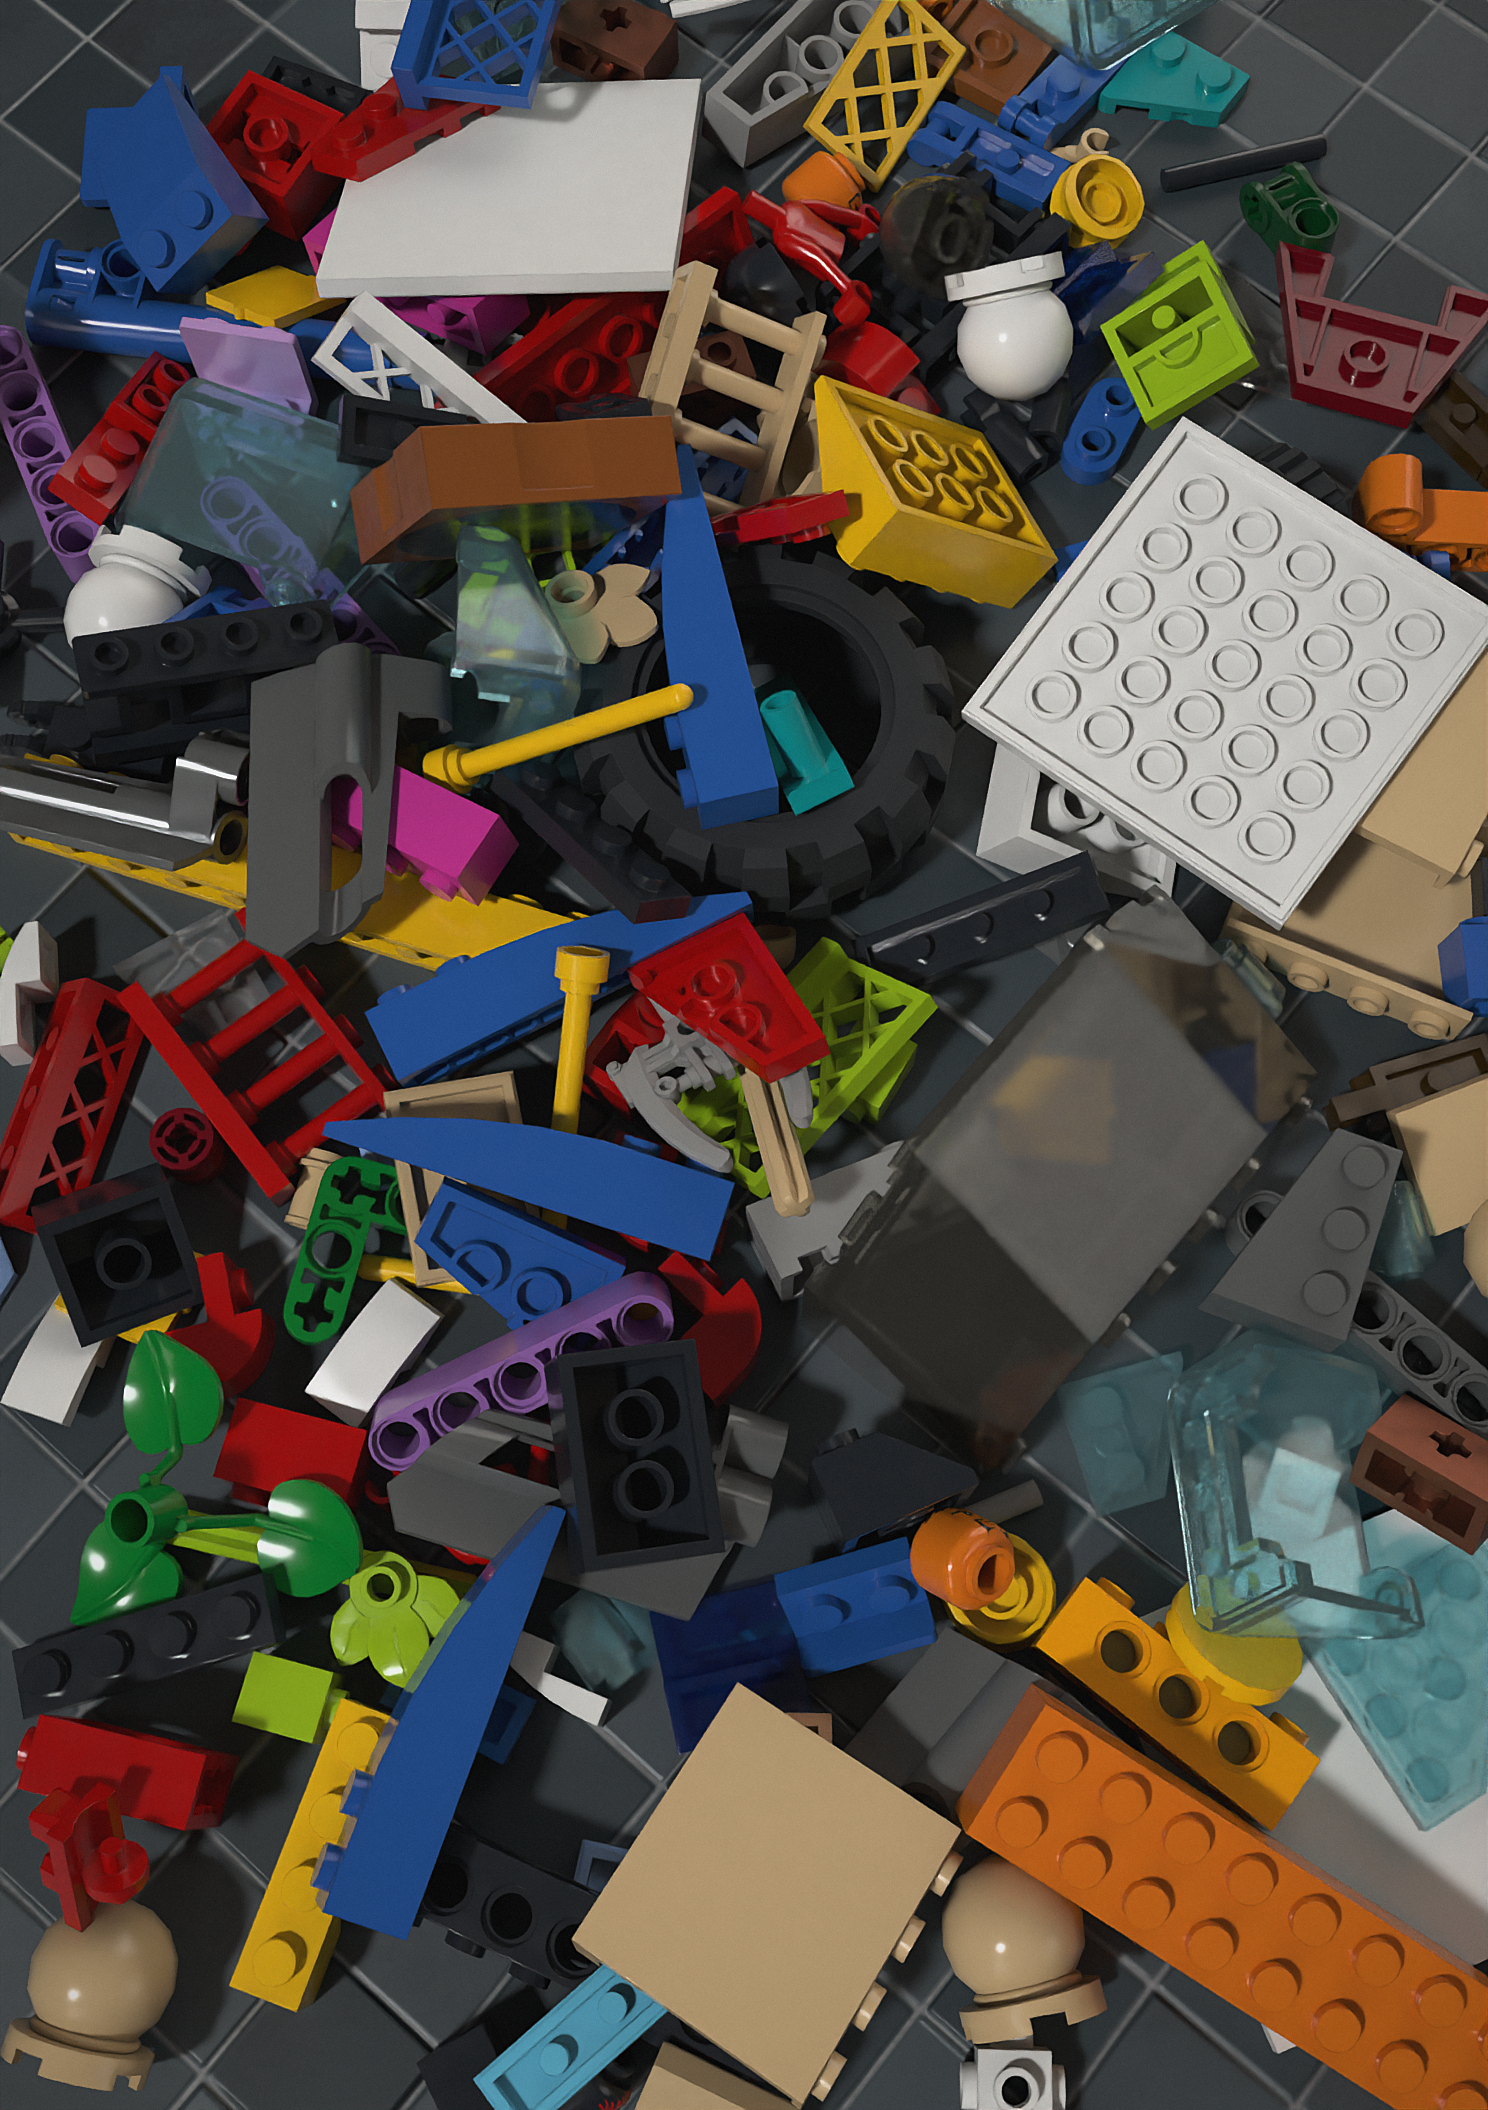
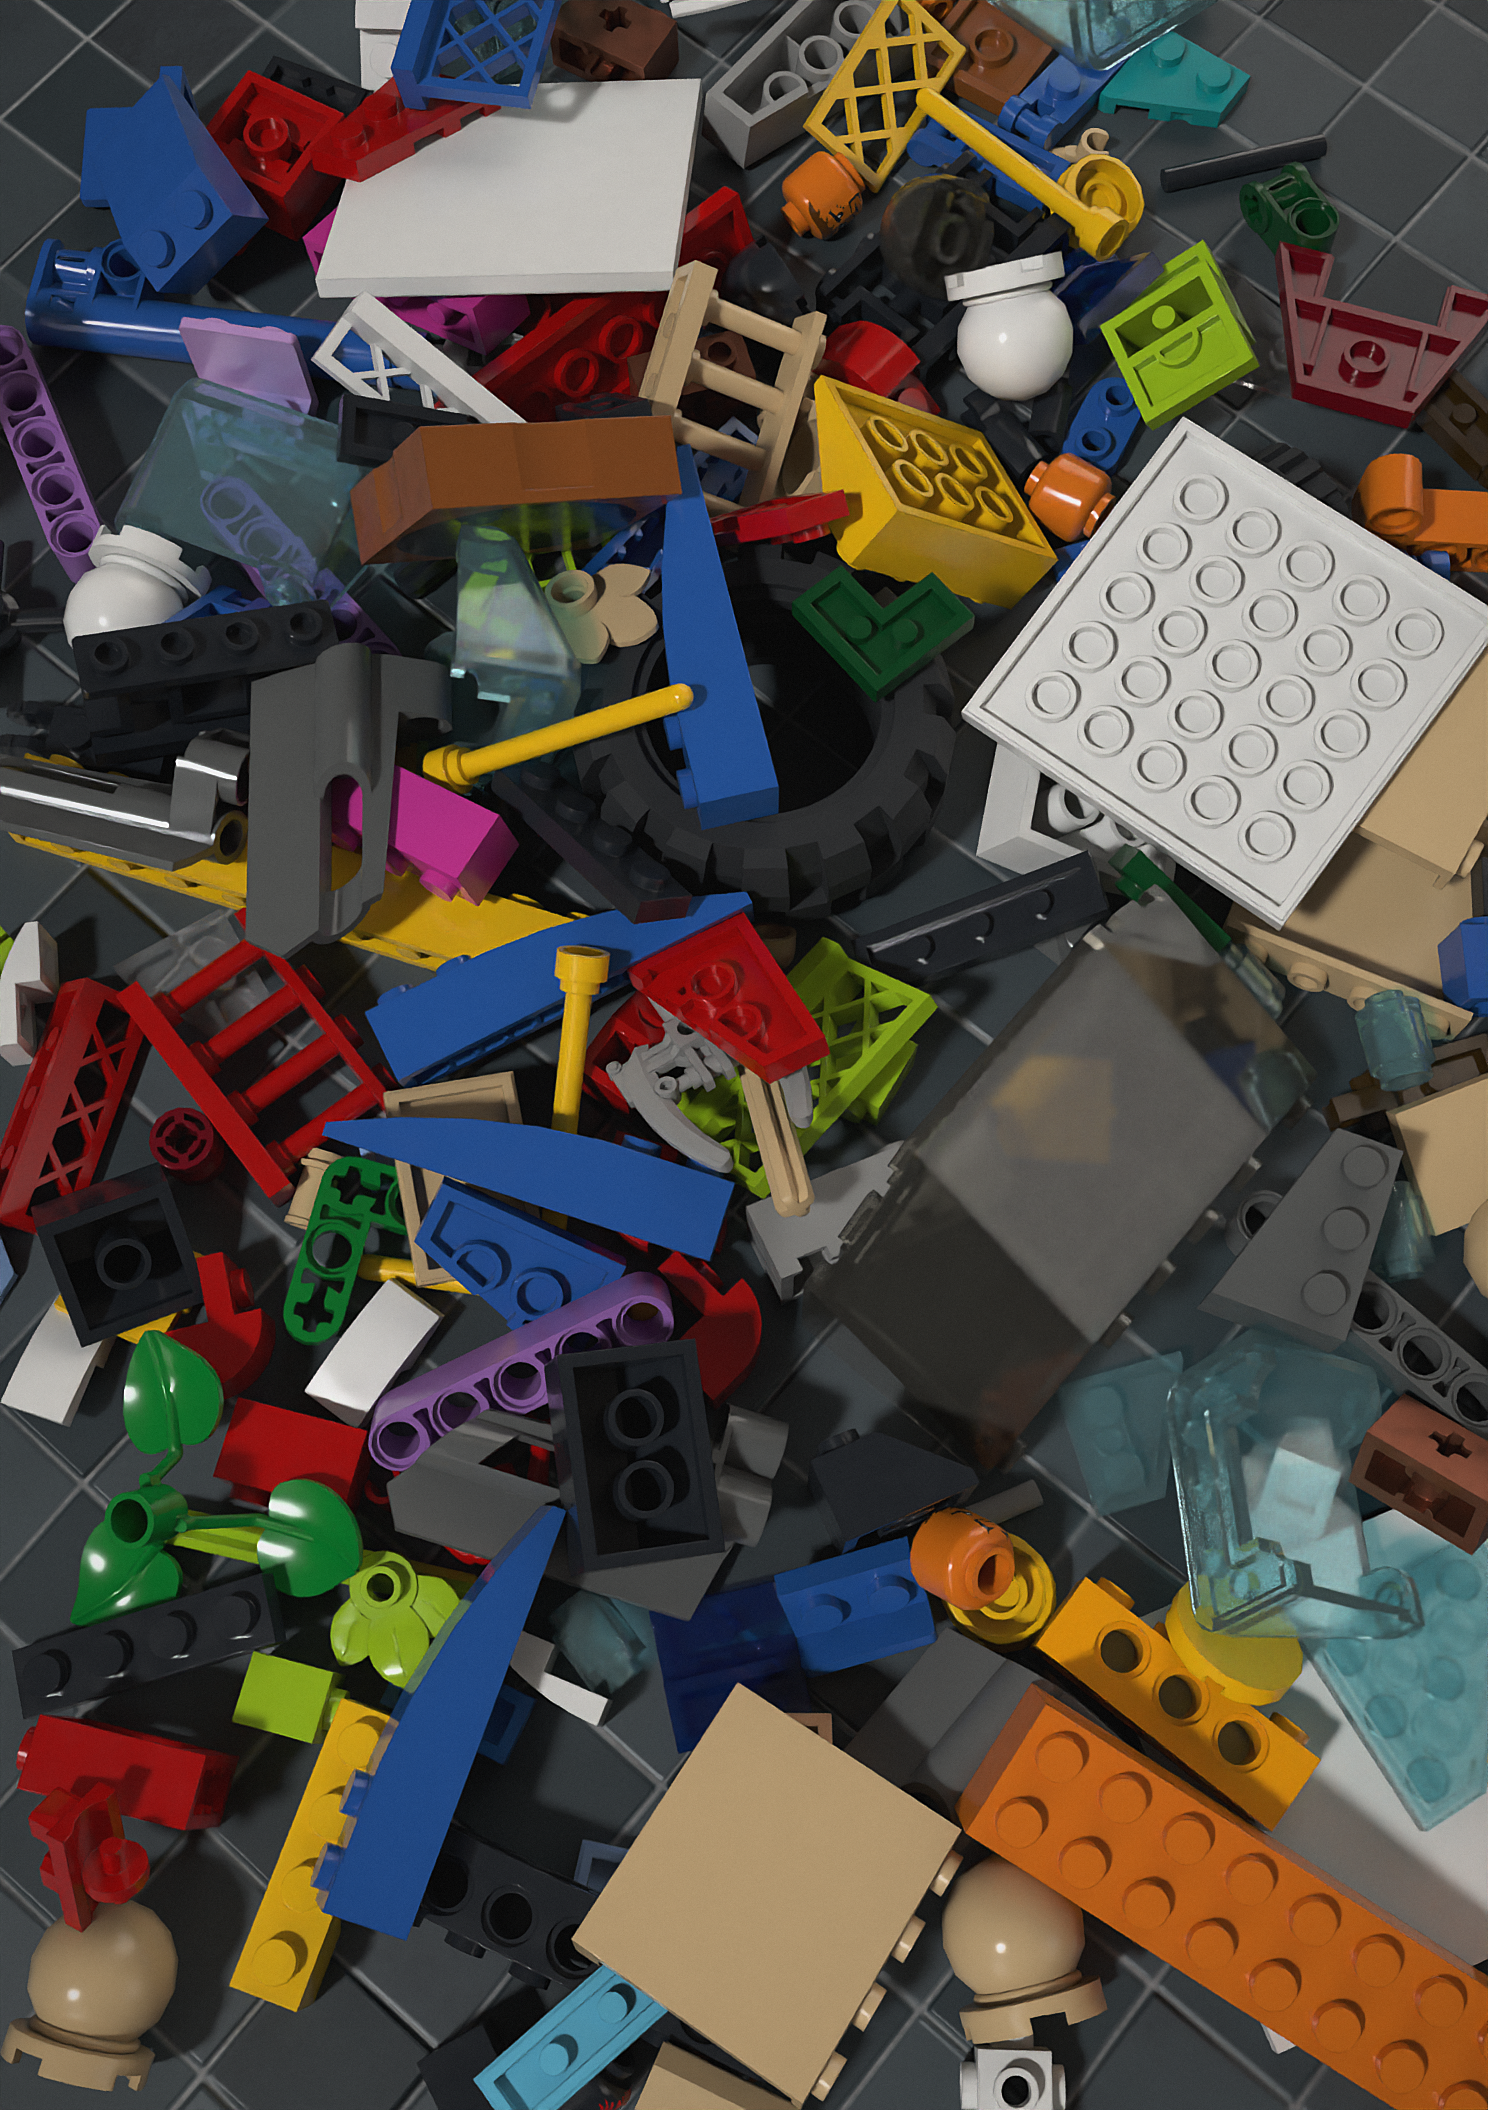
red slope [47,351,200,526] -> none
yellow piece [206,265,346,329] -> none
red piece [741,189,881,329] -> none
teal piece [754,672,855,816] -> none
none -> dark green plate [792,565,975,703]
none -> yellow piece [916,87,1129,262]
none -> orange head [1024,452,1117,543]
none -> dark green plate [1108,843,1232,958]
none -> clear light blue brick [1354,990,1436,1091]

